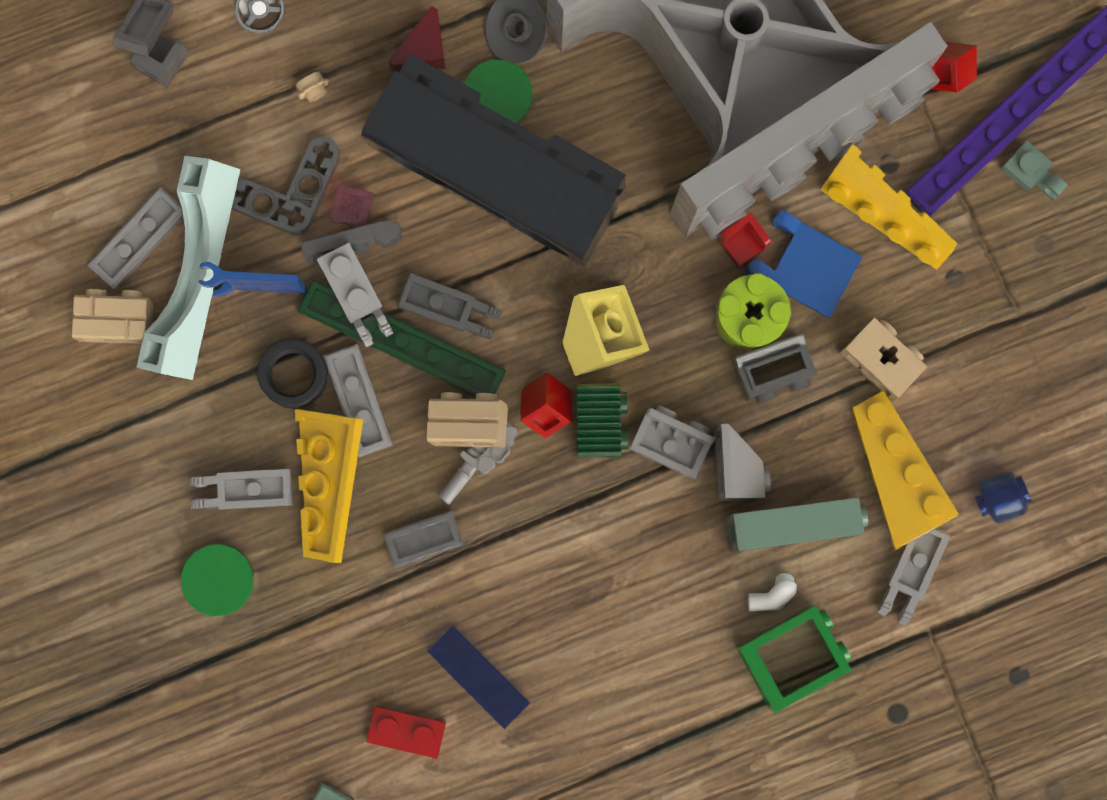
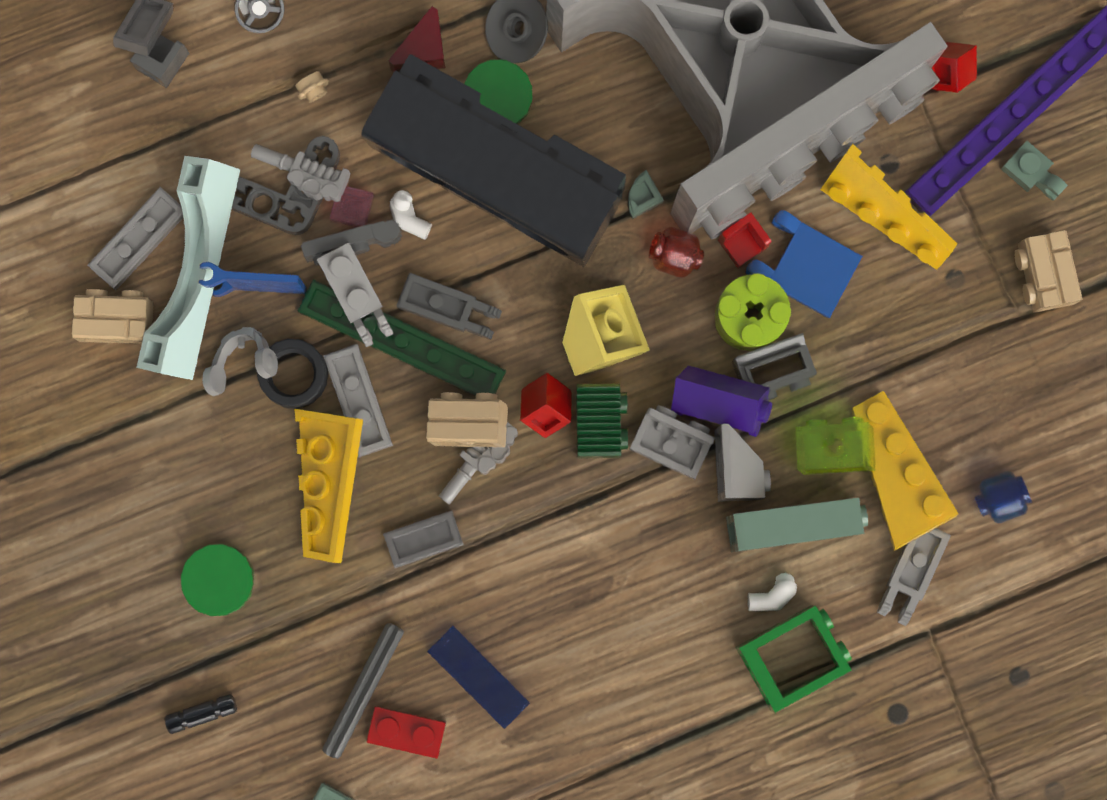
light grey hinge [190,469,293,510] -> none
tan brick [840,318,927,401] -> none
none -> black axle [164,694,237,734]
none -> light grey piece [203,327,278,396]
none -> light grey piece [251,144,350,202]
none -> dark grey axle [322,623,404,759]
none -> white arm [390,190,432,240]
none -> sand green tile [628,170,664,220]
none -> clear red head [648,227,704,278]
none -> dark purple brick [671,365,772,437]
none -> clear neon green brick [796,417,876,475]
none -> tan brick [1015,230,1083,313]

